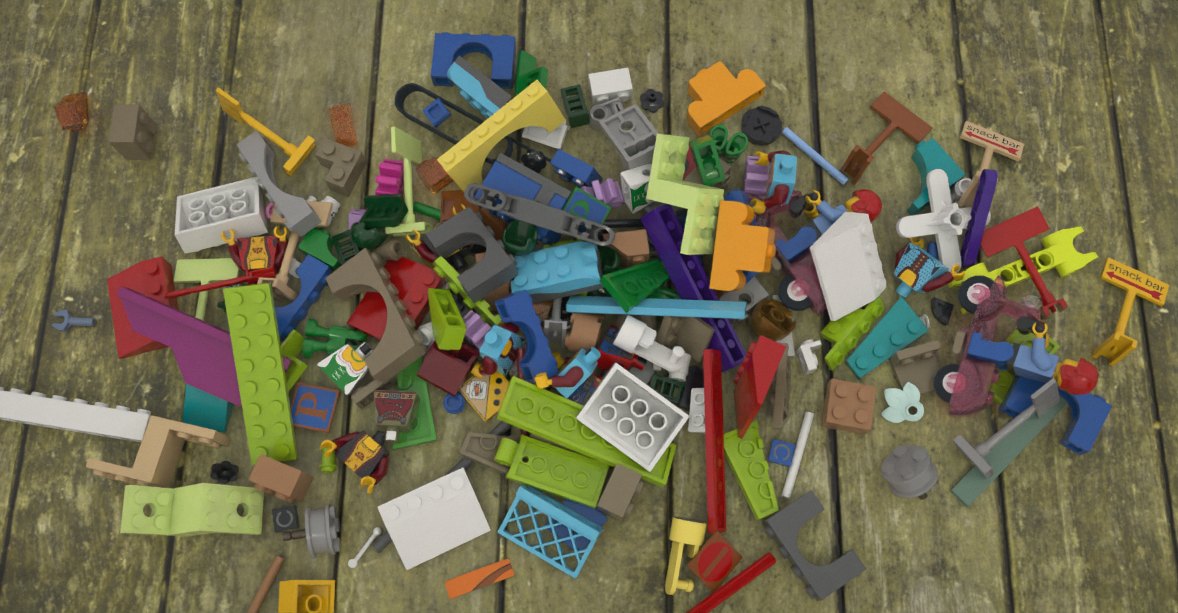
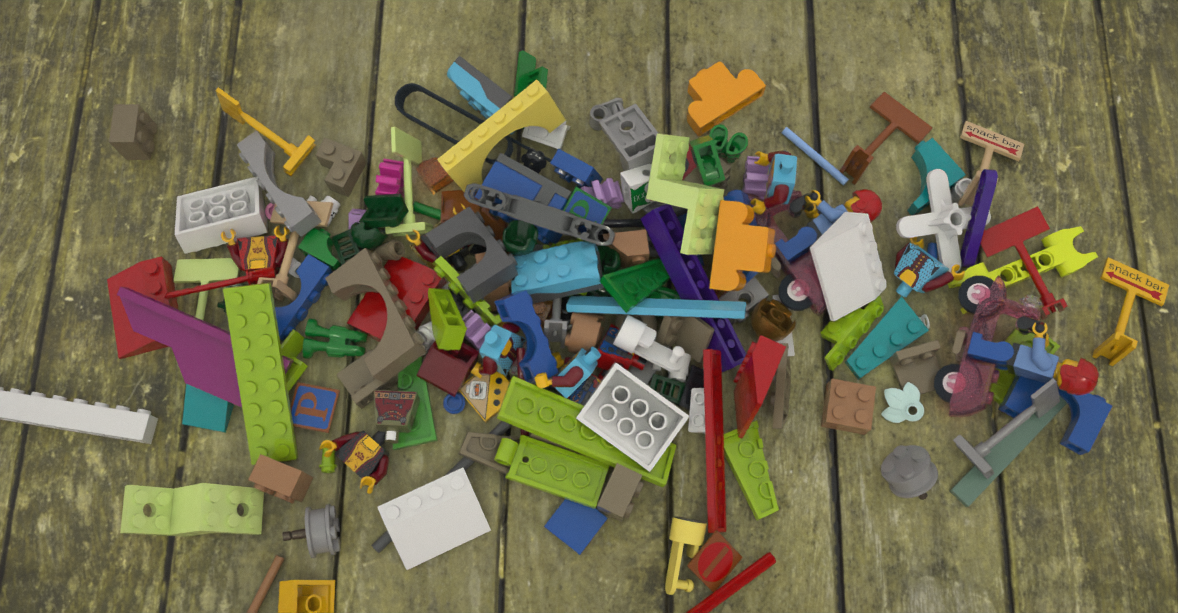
sand blue bar [52,310,96,332] -> none
clear orange slope [54,92,89,131] -> none
tan bracket [86,415,231,488] -> none
black plant [210,461,239,484] -> none
black tile [272,505,299,533] -> none
torso [317,342,373,395] -> none
clear orange bracket [327,103,358,147] -> none
white hinge [348,527,382,568] -> none
blue tile [422,98,452,128] -> none
blue arch [431,32,516,89] -> none
orange sticker [445,559,514,599] -> none
medium azure fence [497,484,604,579] -> none
dark green slope [561,84,590,128] -> none
white brick [588,68,633,105] -> none
black plant [640,89,664,113] -> none
black tile [741,106,782,146] -> none
dark grey arch [763,490,866,601] -> none
blue tile [767,439,795,467] -> none
white bar [781,412,814,499] -> none
white bracket [796,339,822,376] -> none
black tile [931,297,954,326] -> none

